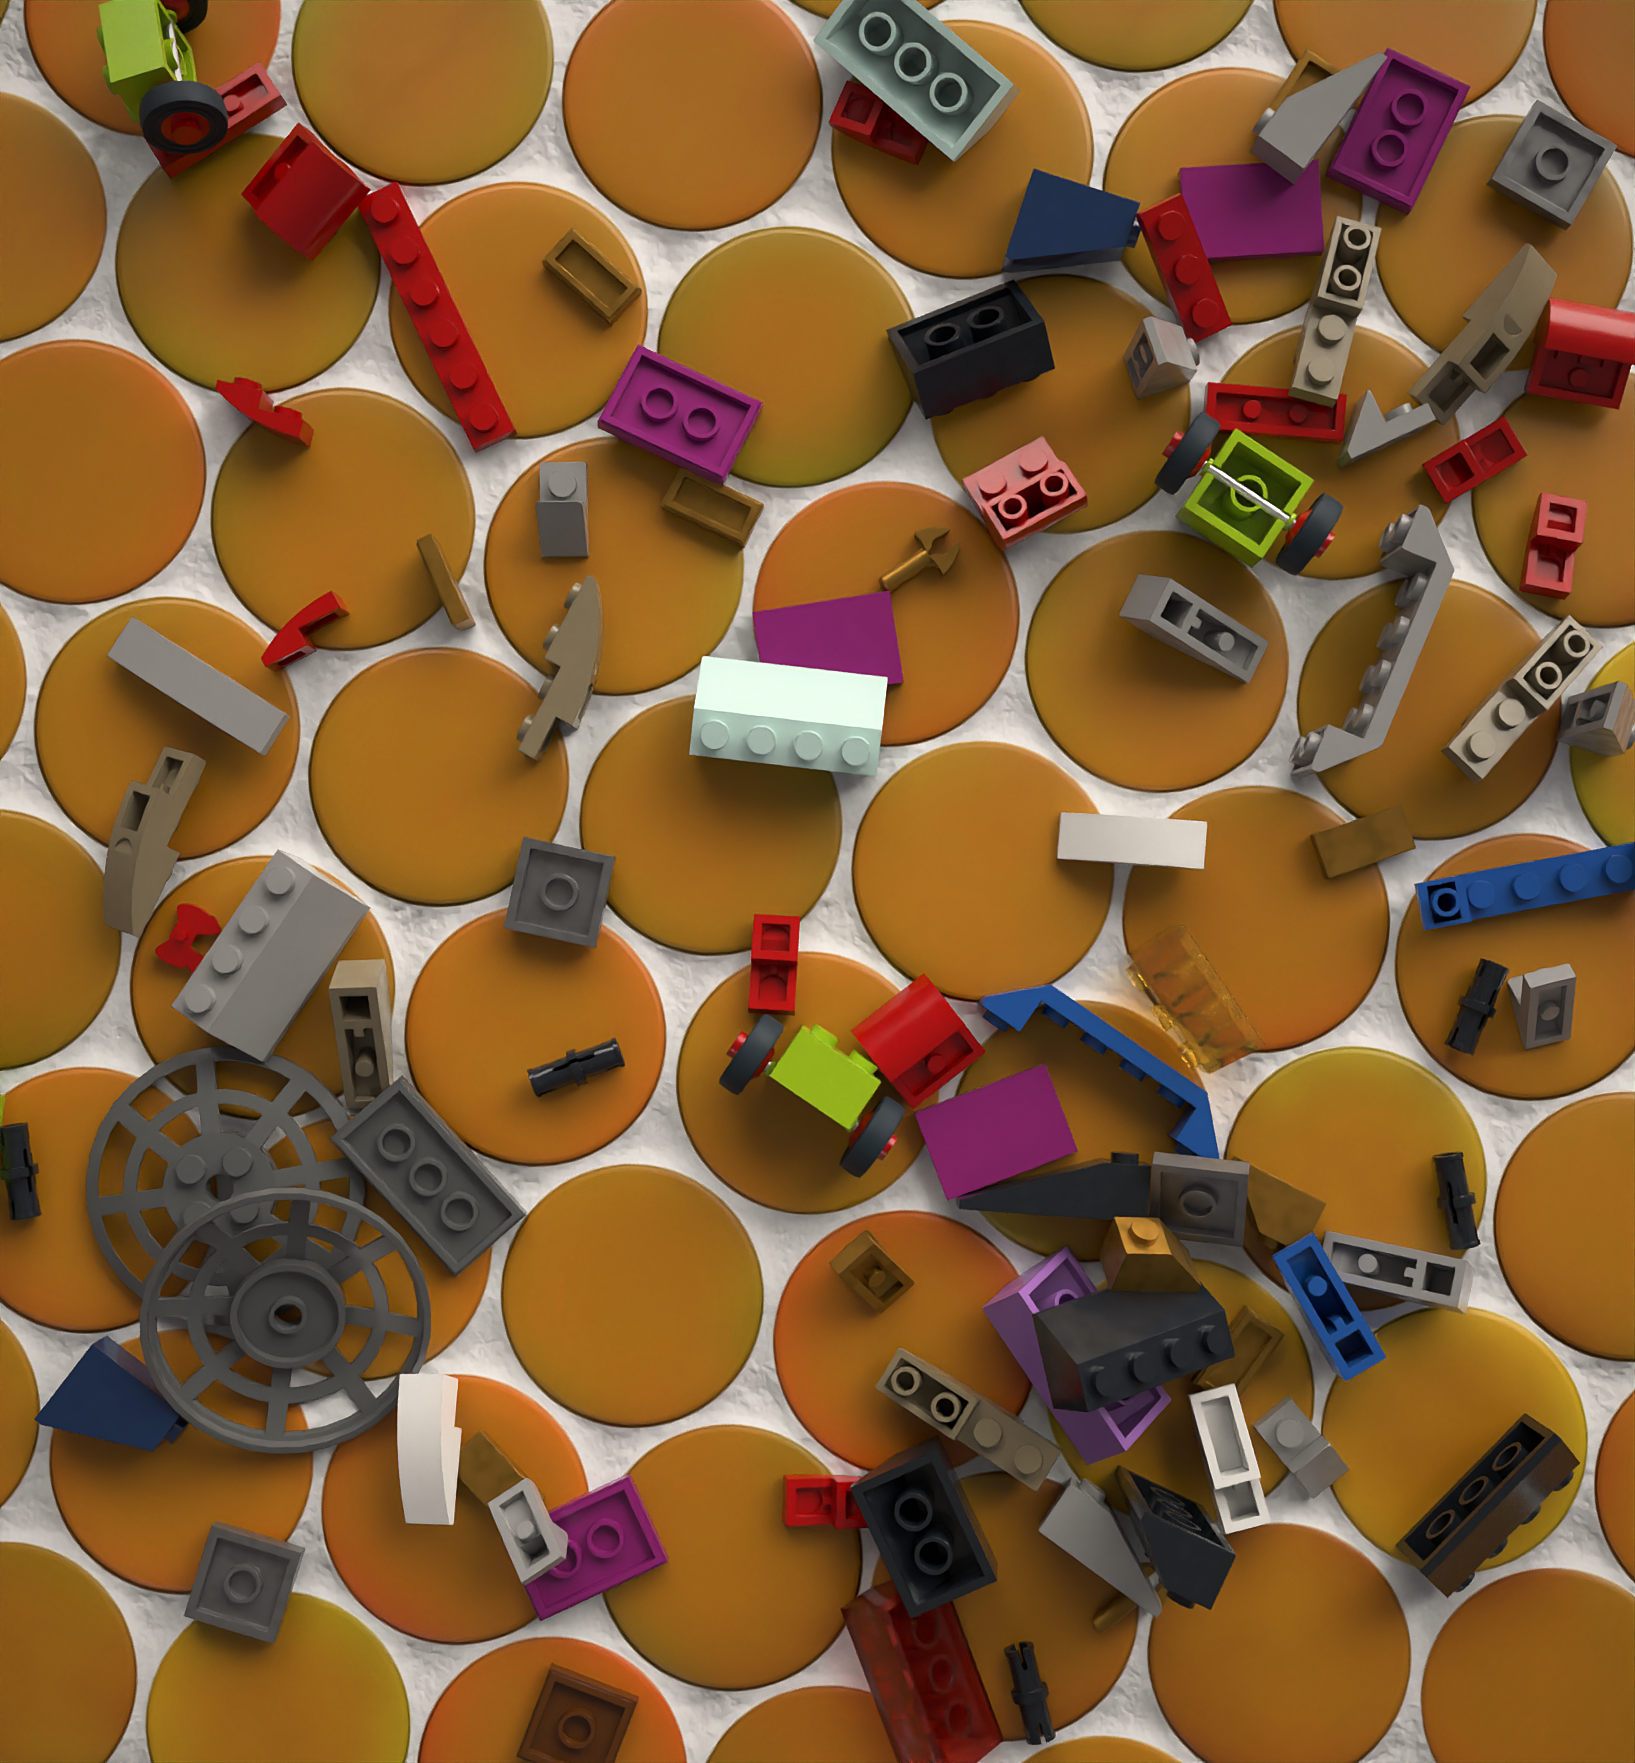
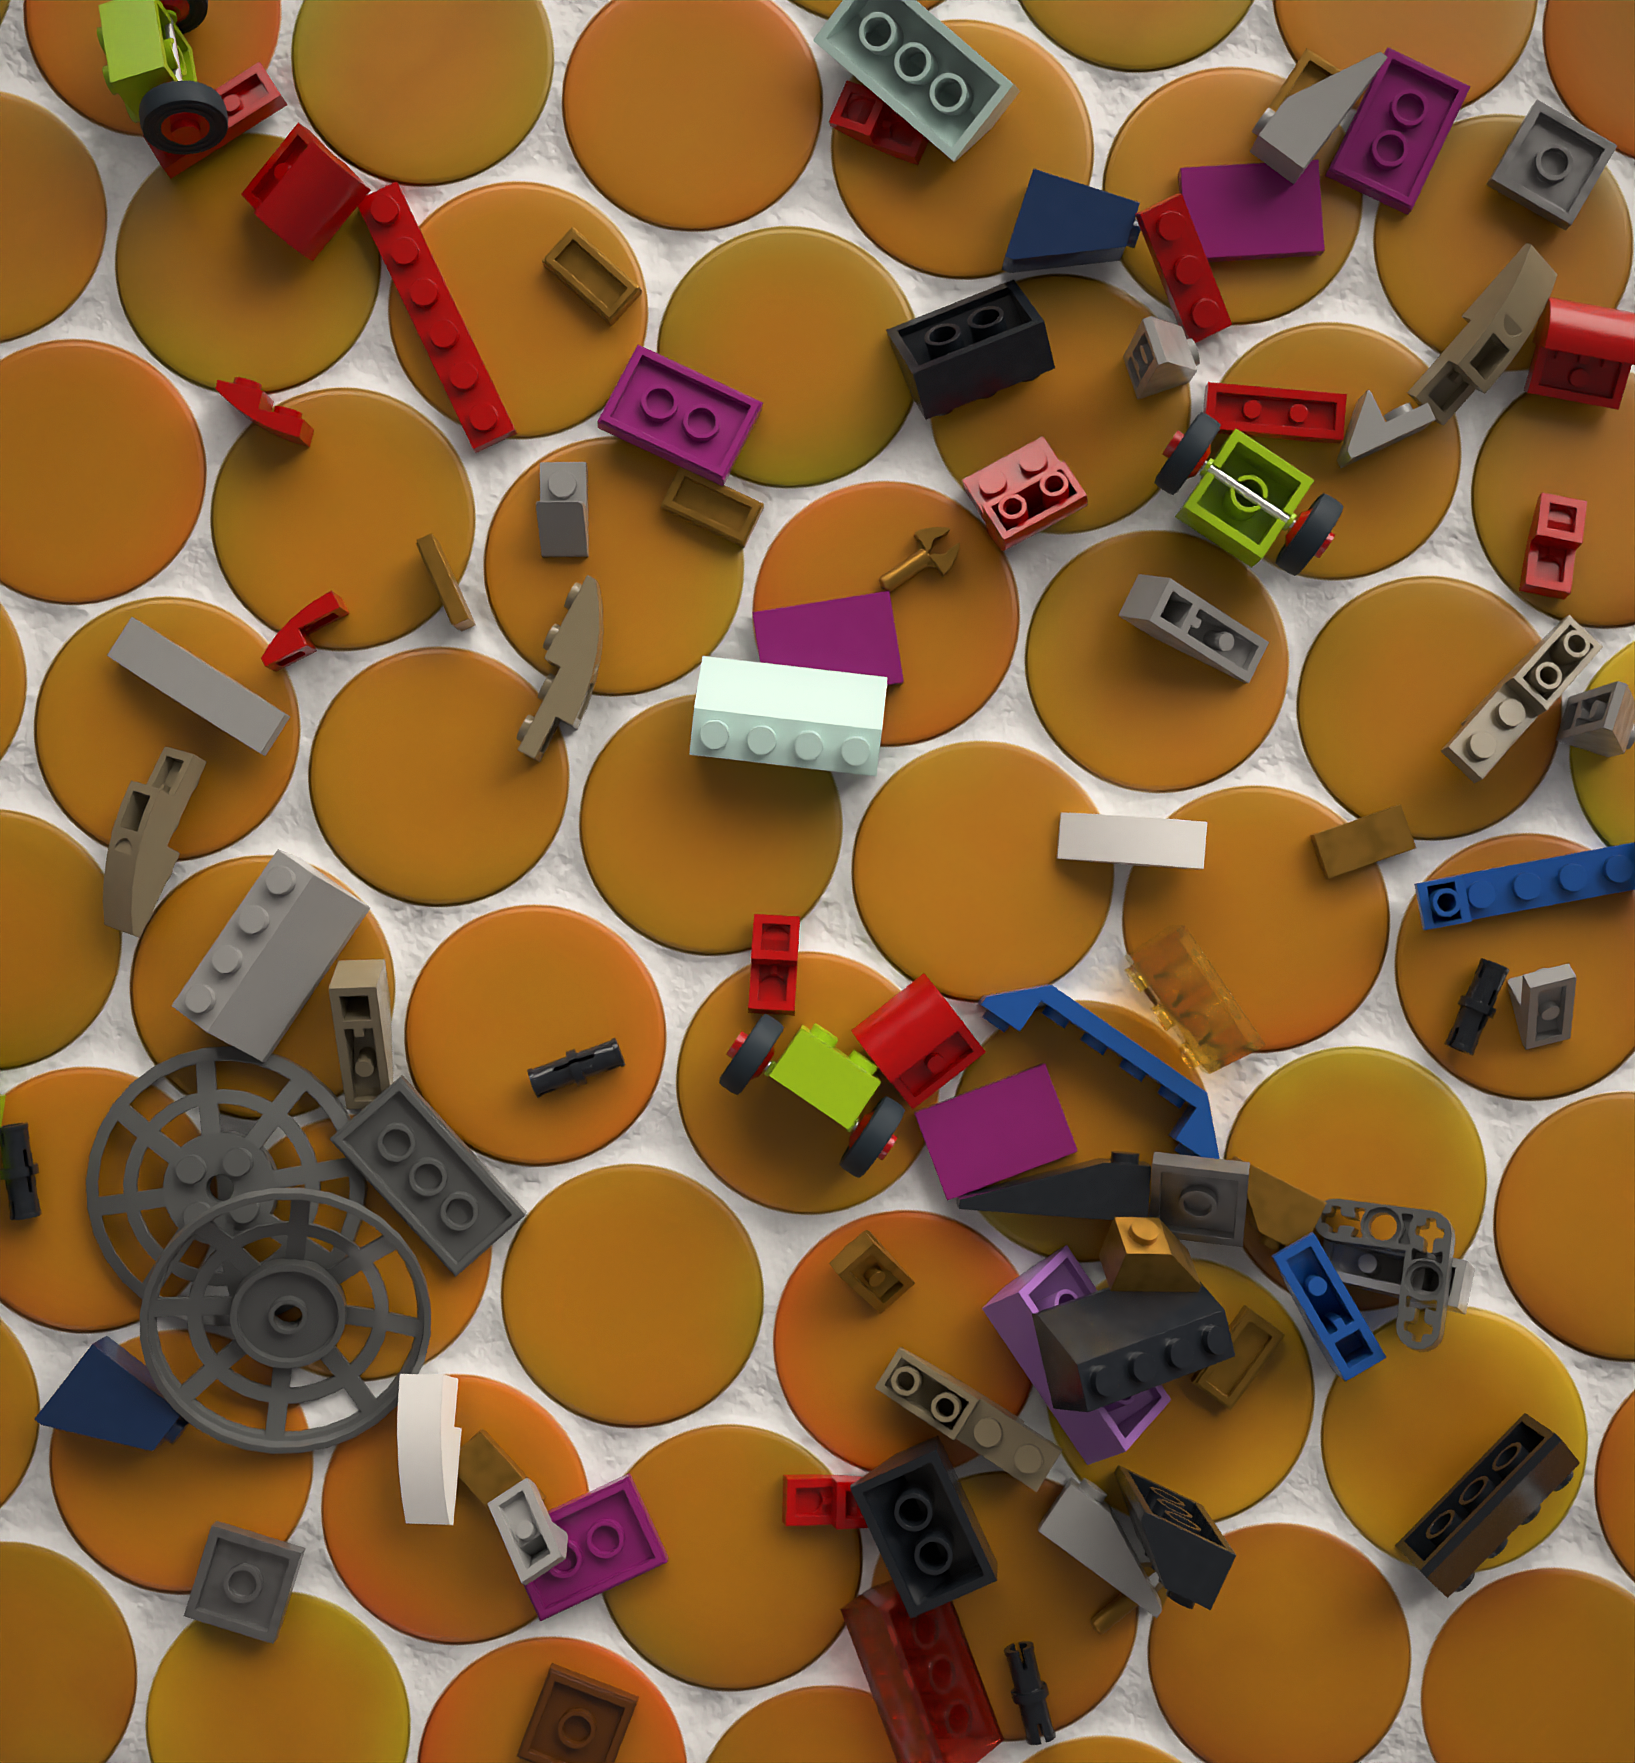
red piece [155,903,222,973] -> none
flat silver plate [504,837,616,948] -> none
white slope [1188,1383,1271,1534] -> none
light grey slope [1252,1395,1349,1499] -> none
dark tan slope [1288,216,1382,408] -> none
light grey slope [1289,504,1455,779] -> none
red slope [1422,416,1528,504] -> none
black pin [1432,1151,1481,1250] -> none
none -> dark grey beam [1315,1199,1455,1352]

